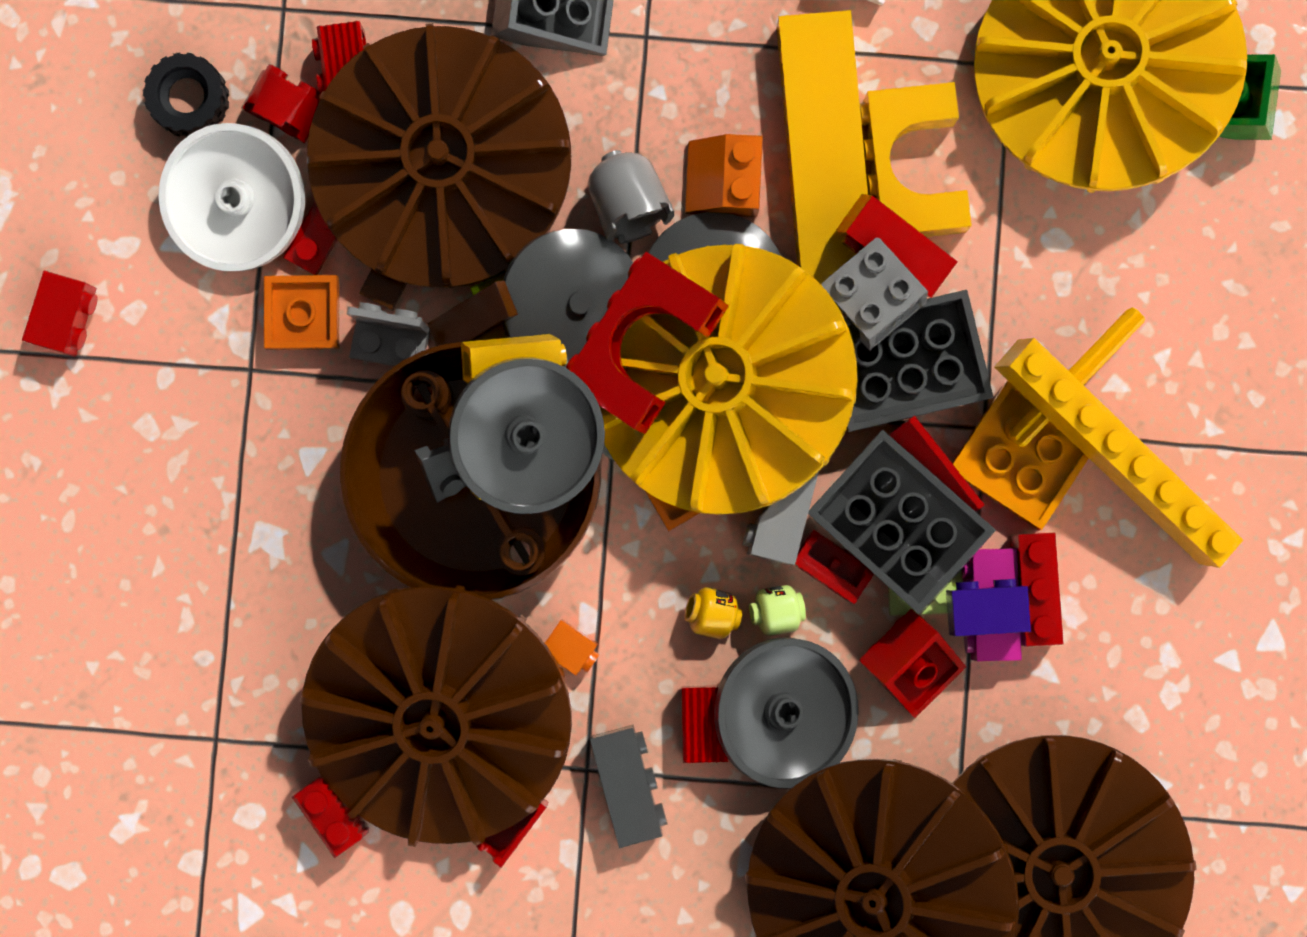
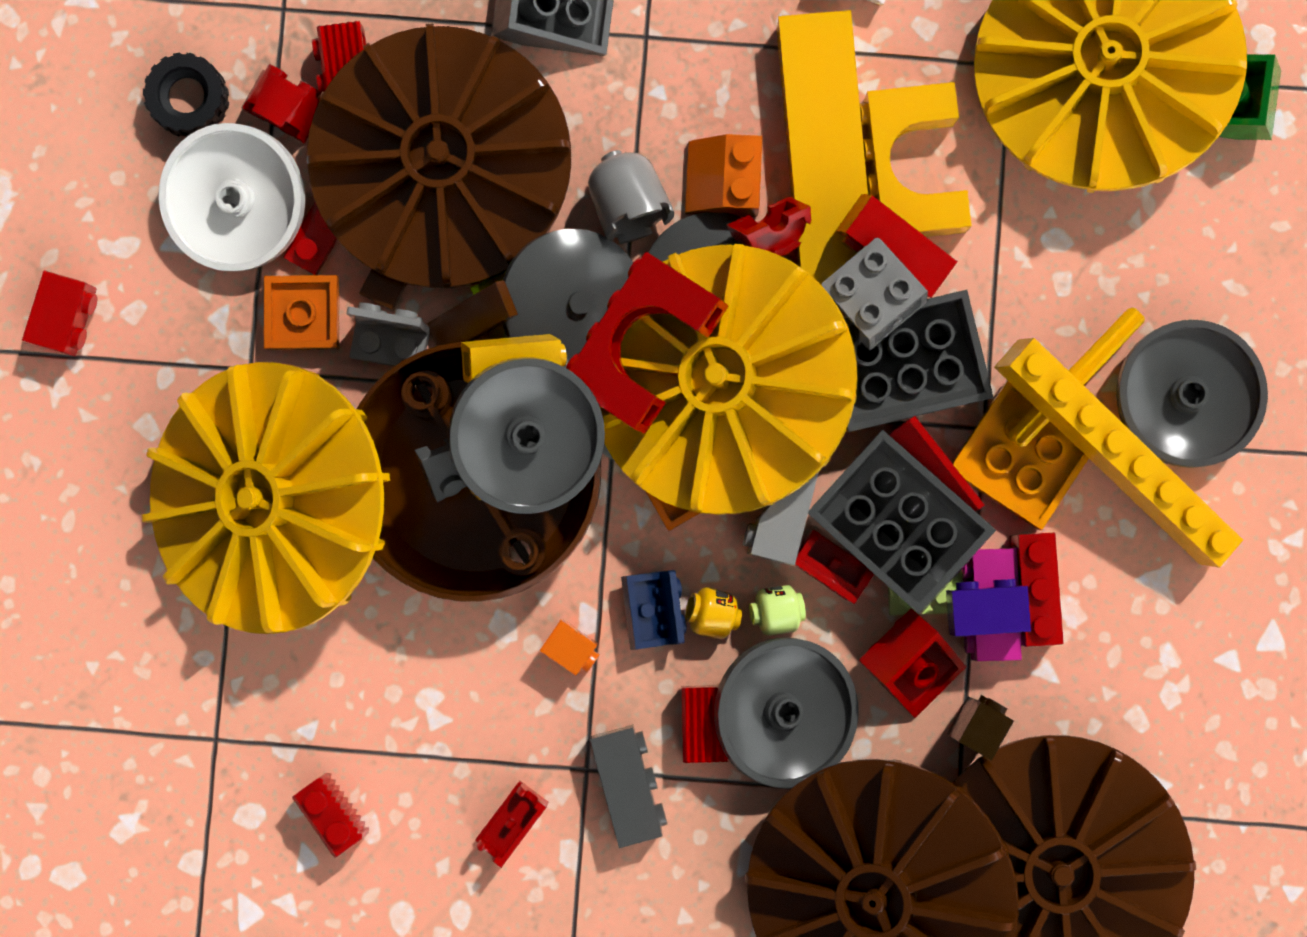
reddish brown piece [300,585,572,847] -> none
none -> yellow piece [141,362,390,634]
none -> dark blue bracket [621,570,687,650]
none -> red cylinder [727,197,811,256]
none -> dark brown brick [947,695,1014,760]
none -> dark grey dish [1116,320,1268,468]

